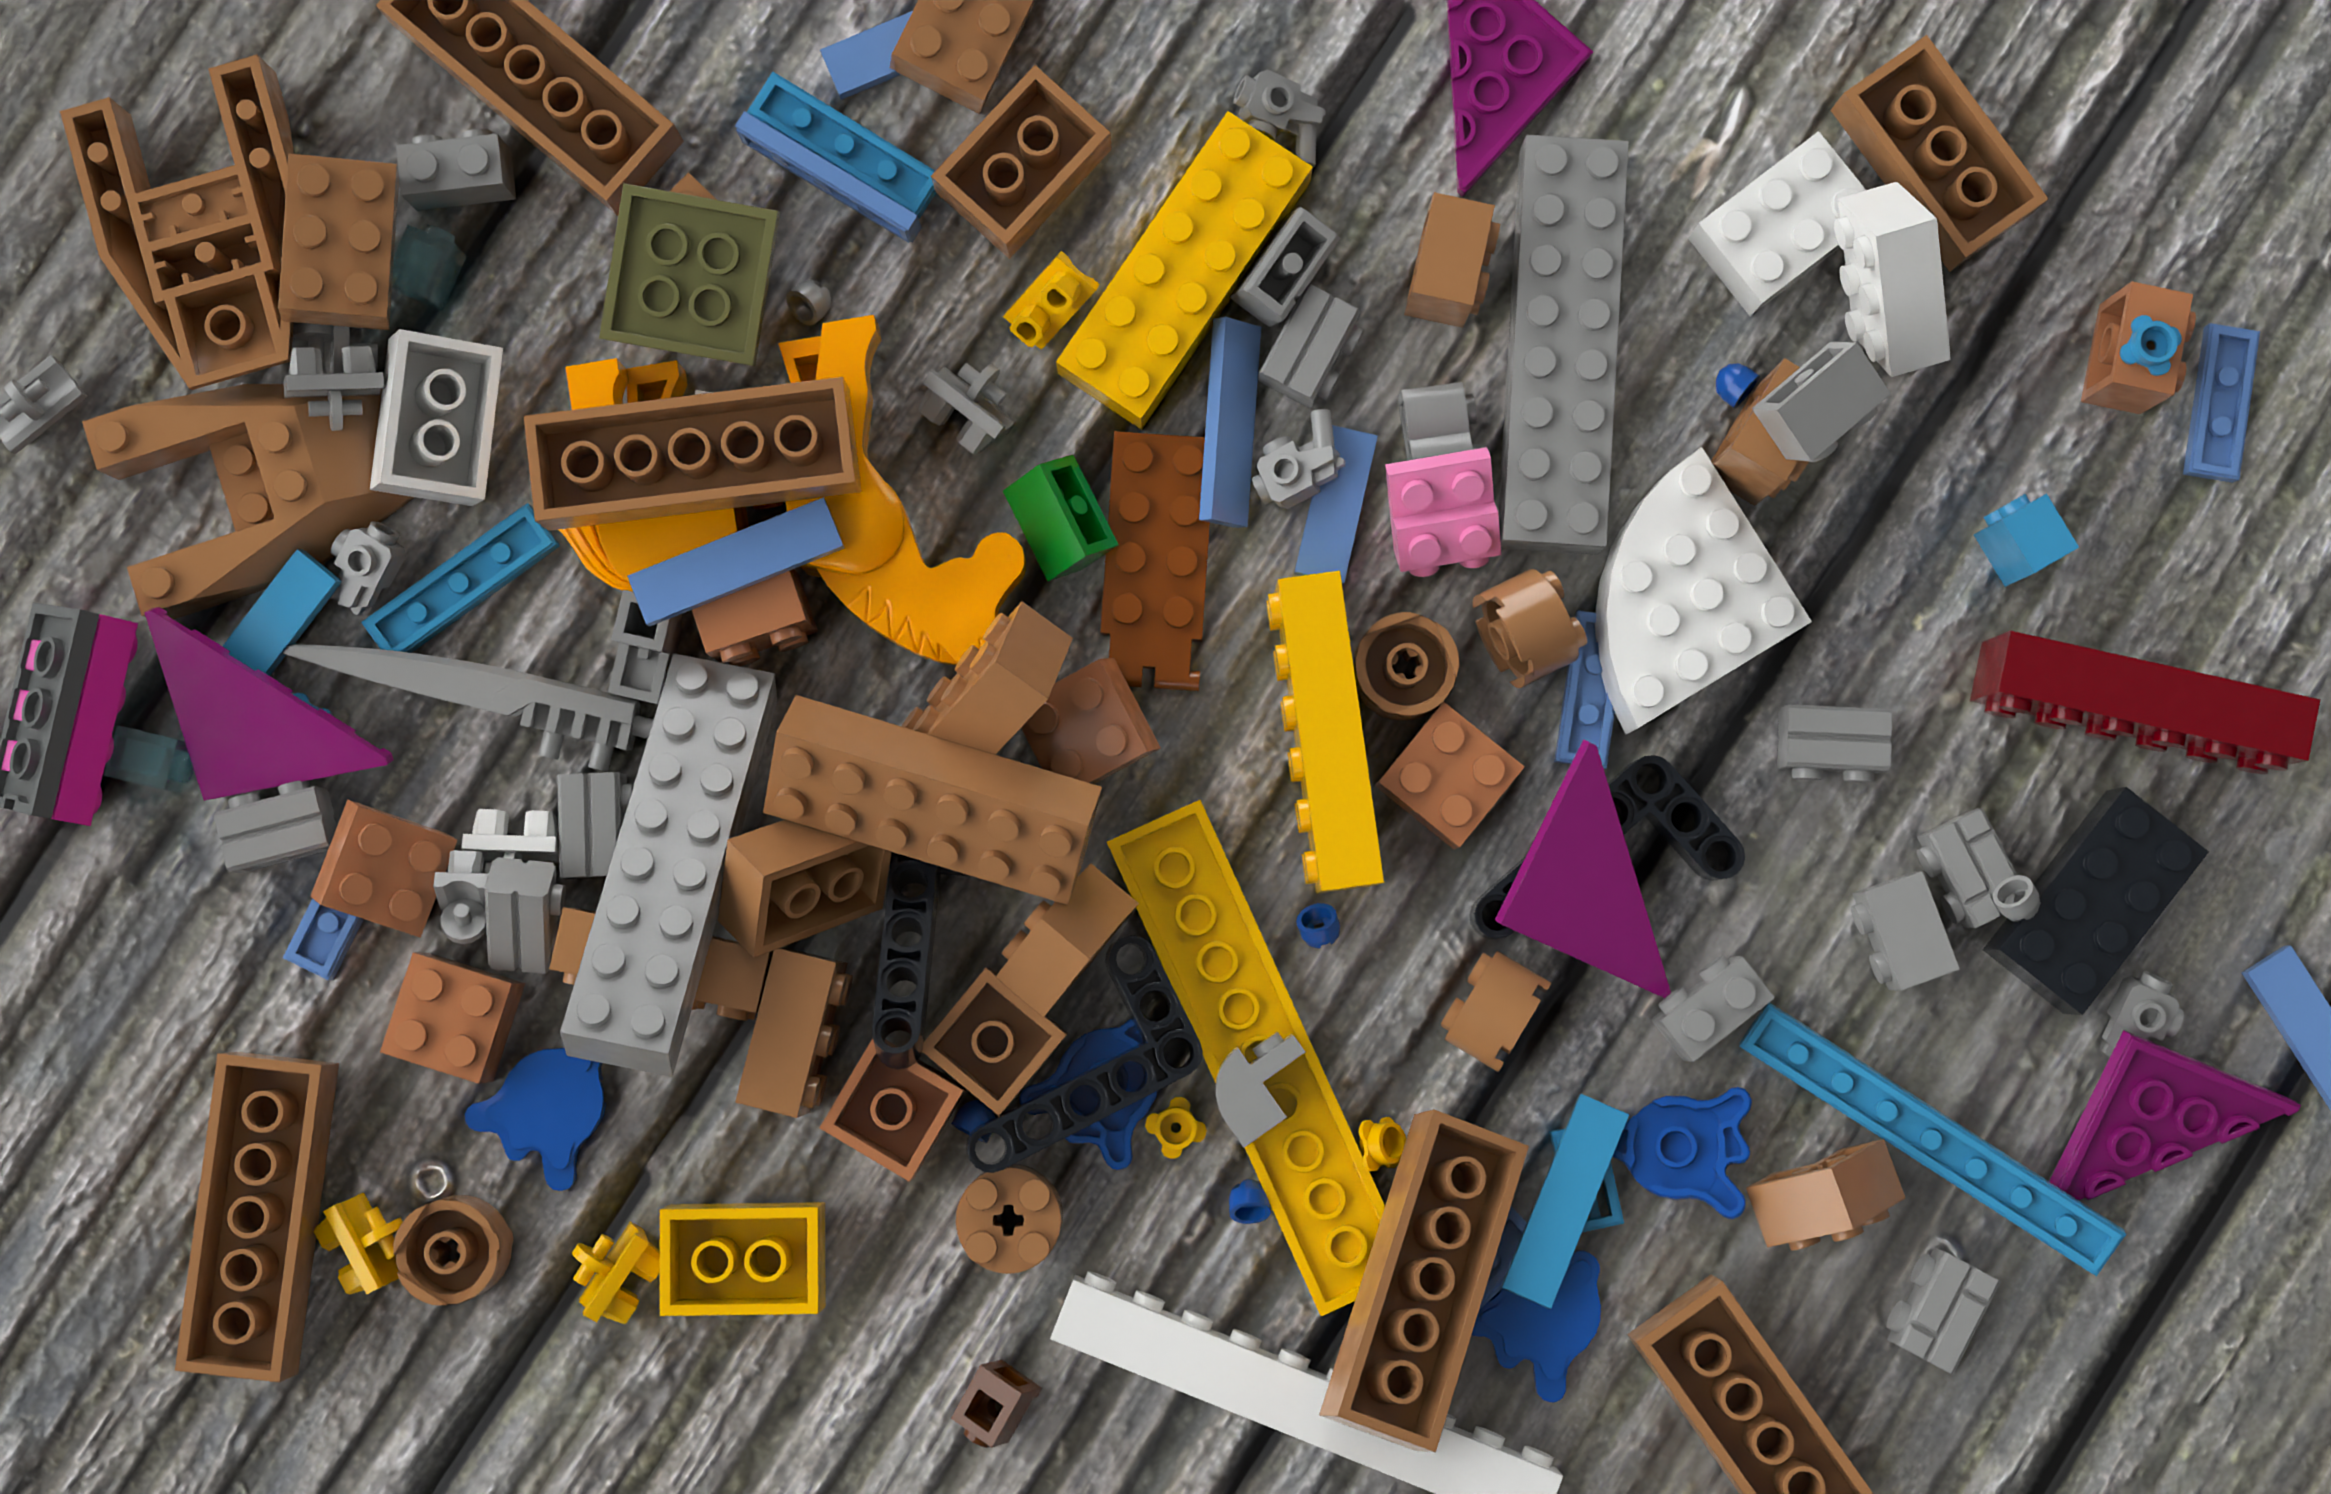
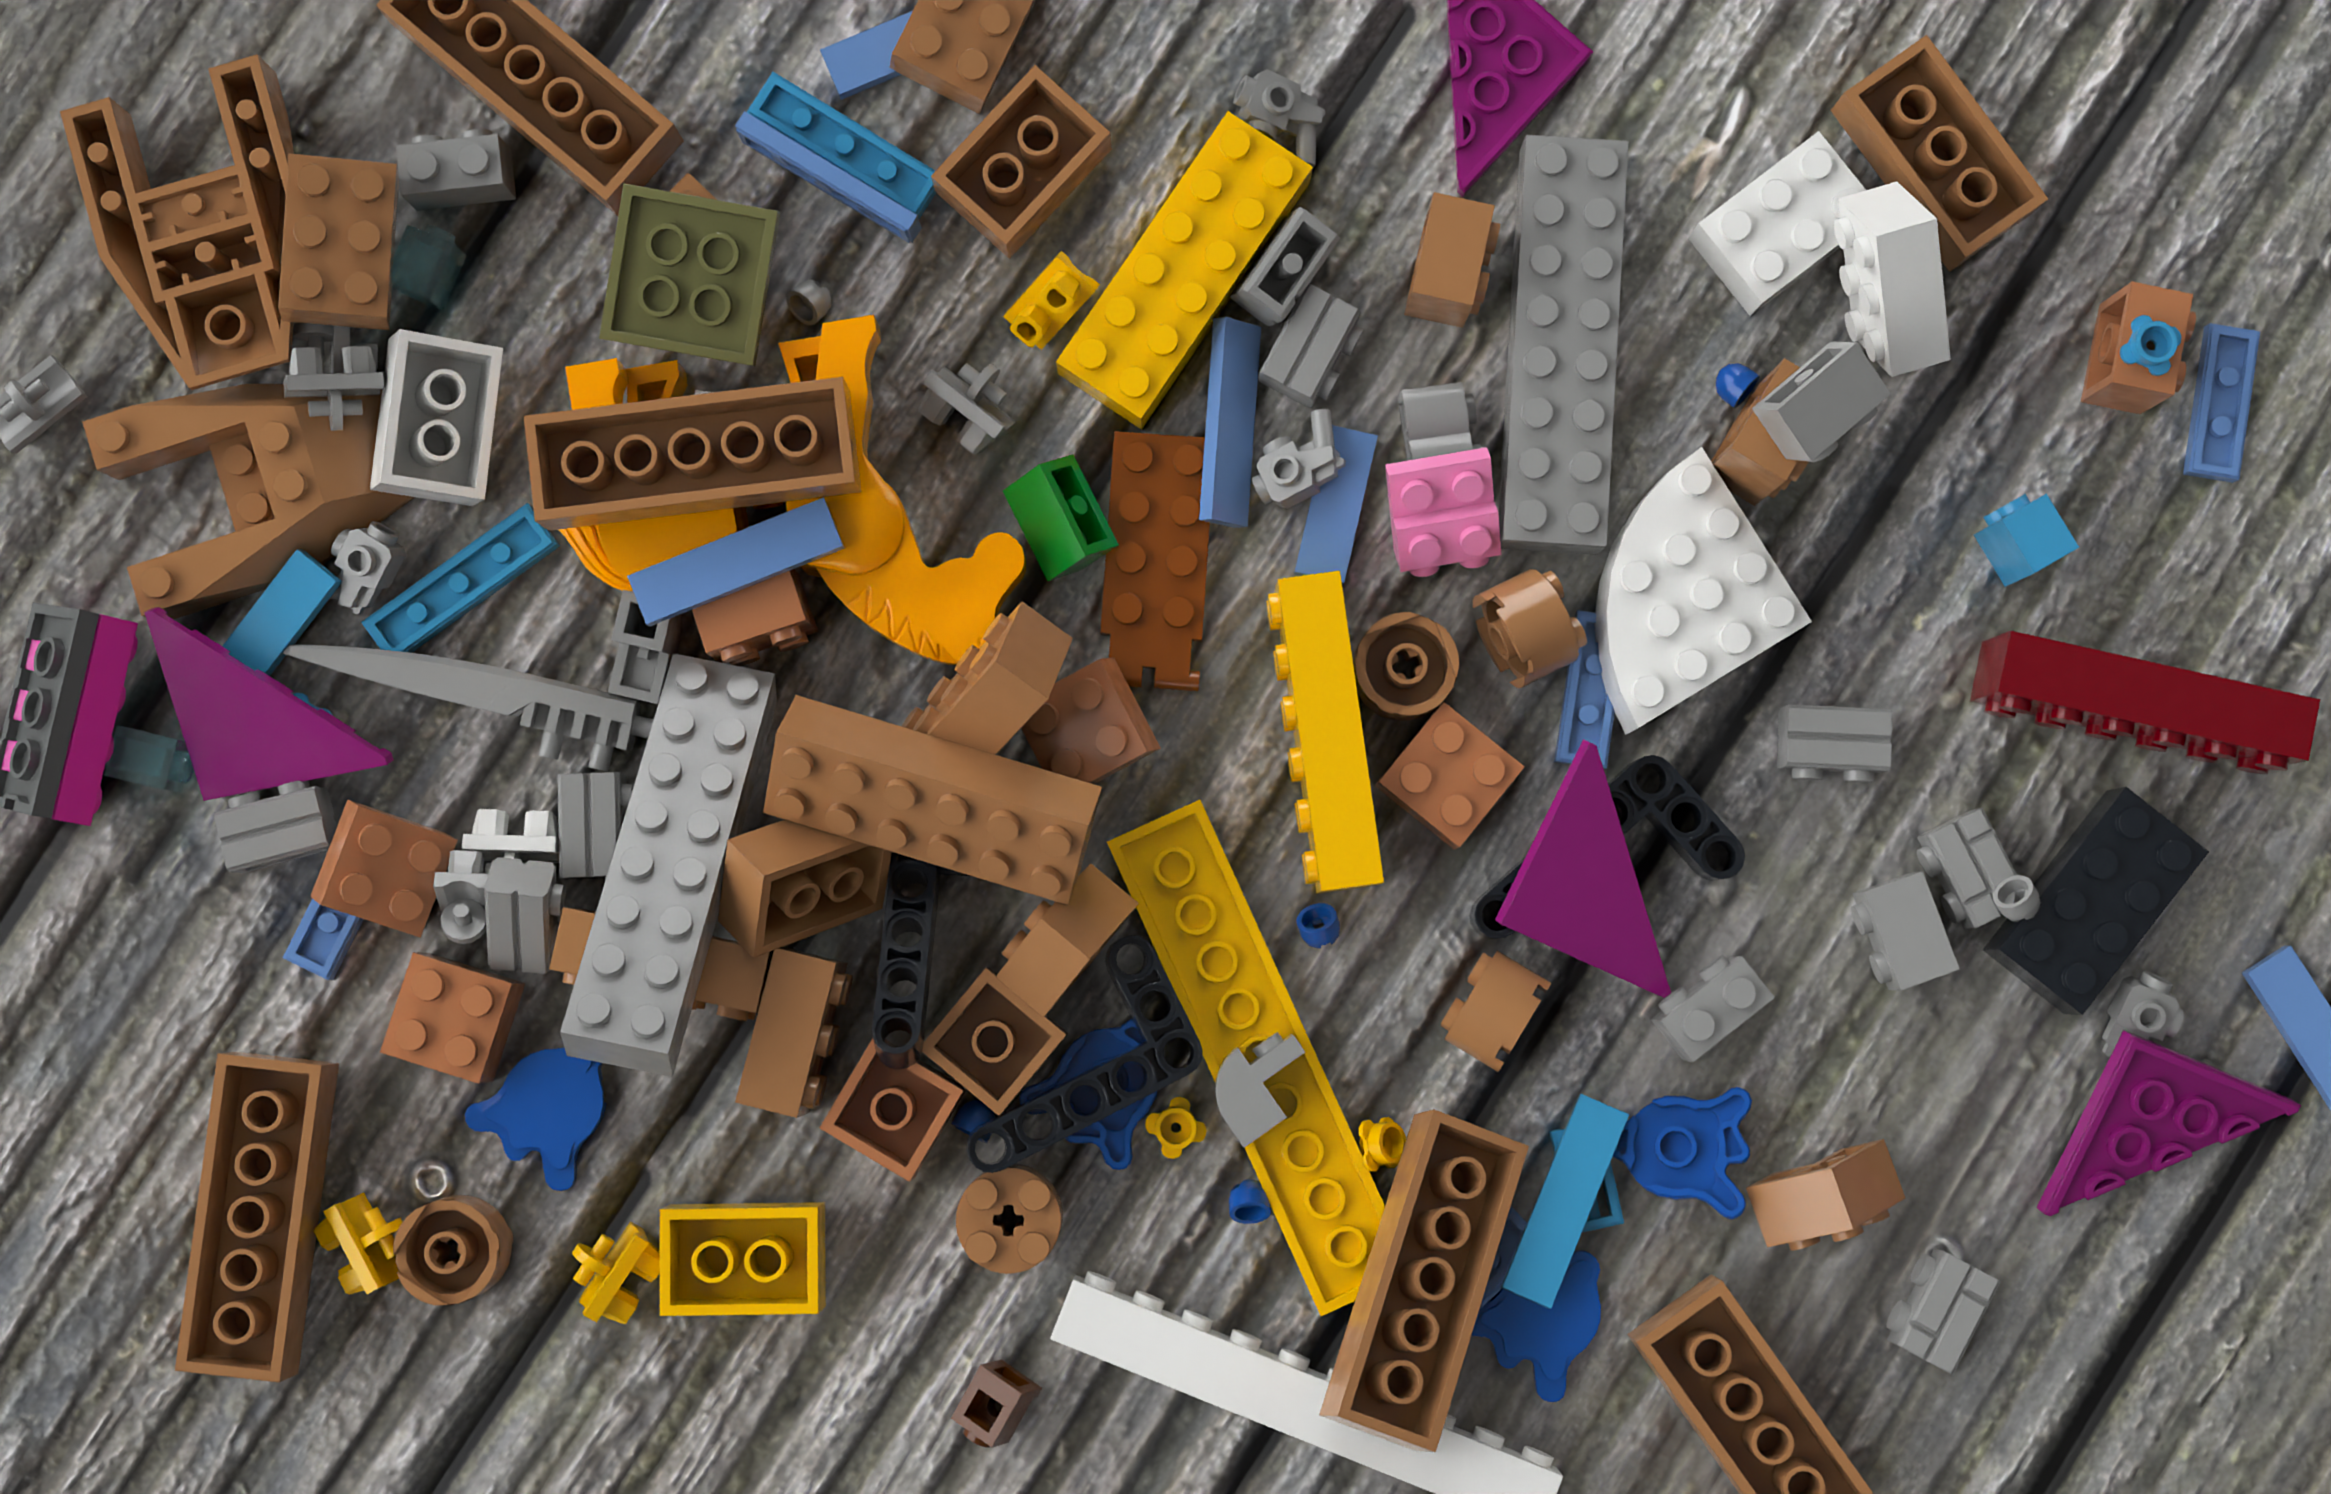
dark azure tile [1739,1002,2126,1276] -> none

